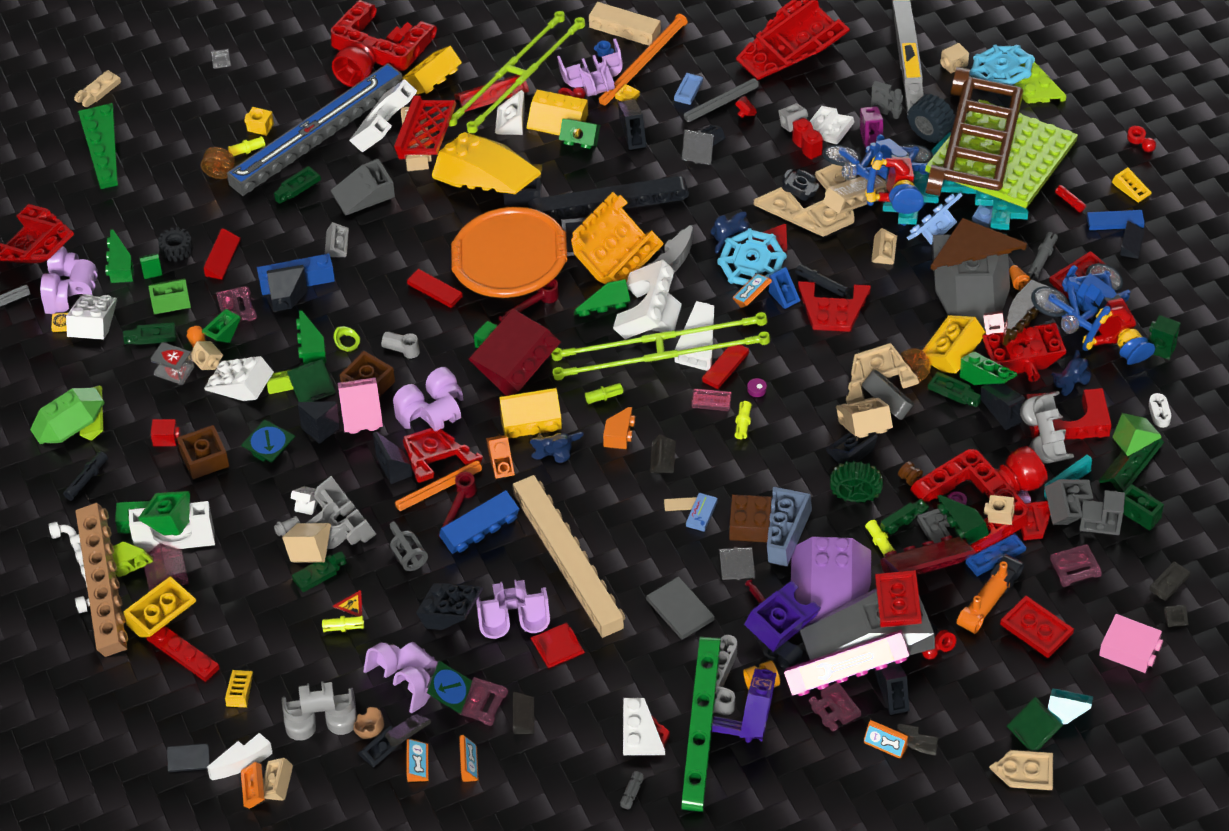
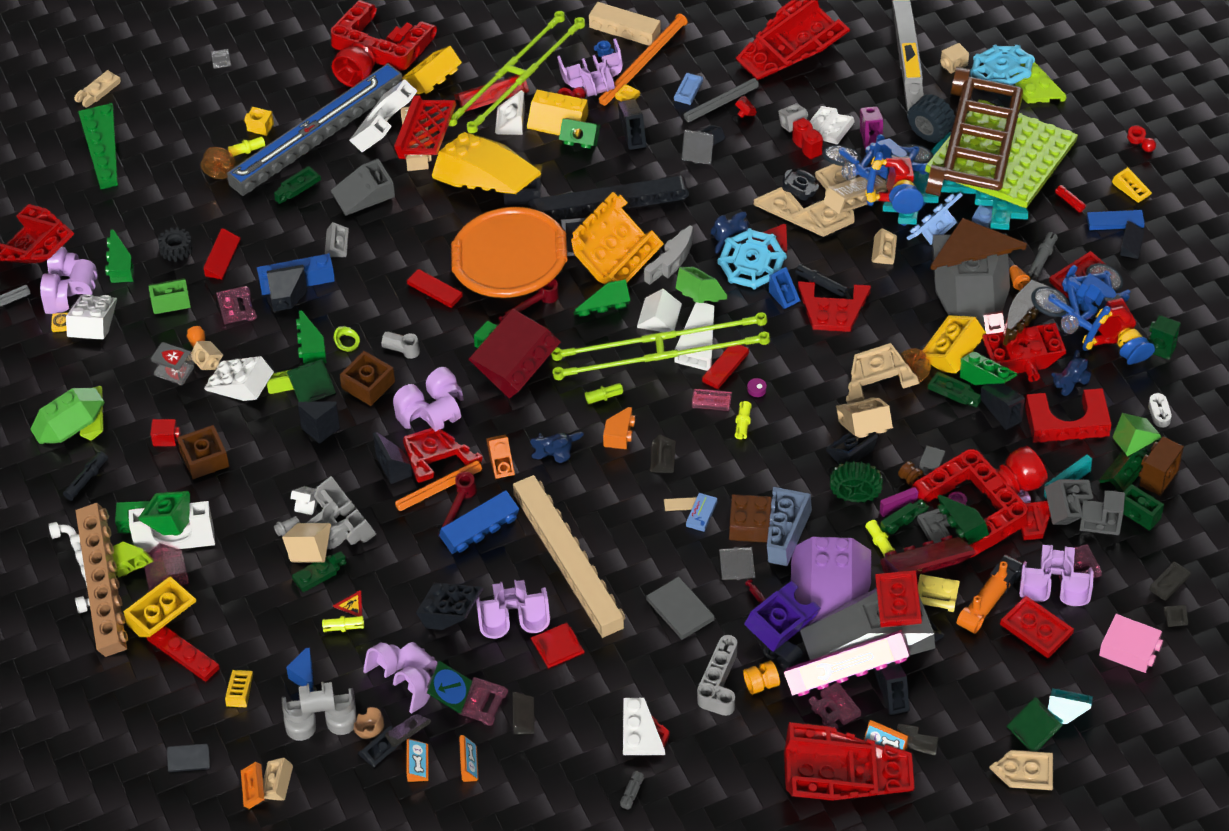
dark green hinge [123,322,176,345] -> none
green slope [139,253,162,279] -> none
green slope [202,309,241,343] -> none
white slope [207,733,273,780] -> none
piece [241,420,295,462] -> none
bright pink brick [338,378,383,433] -> none
dark grey piece [389,521,428,571] -> none
yellow slope [499,388,562,438] -> none
white arch [613,260,674,339] -> none
green beam [682,636,721,812] -> none
dark purple piece [712,668,776,743] -> none
slope [733,274,772,308] -> none
dark grey beam [862,369,914,420] -> none
dark grey plate [871,81,903,119] -> none
red plate [922,630,956,660] -> none
blue tile [966,533,1026,576] -> none
tan brick [984,495,1015,525] -> none
light grey piece [1020,391,1074,464] -> none
none -> blue slope [286,648,314,692]
none -> bright green slope [675,267,727,303]
none -> red wedge [784,722,915,800]
none -> magenta tile [880,487,918,517]
none -> light yellow plate [918,574,960,612]
none -> dark grey brick [919,446,945,476]
none -> lavender piece [1019,545,1094,606]
none -> reddish brown brick [1139,436,1184,496]

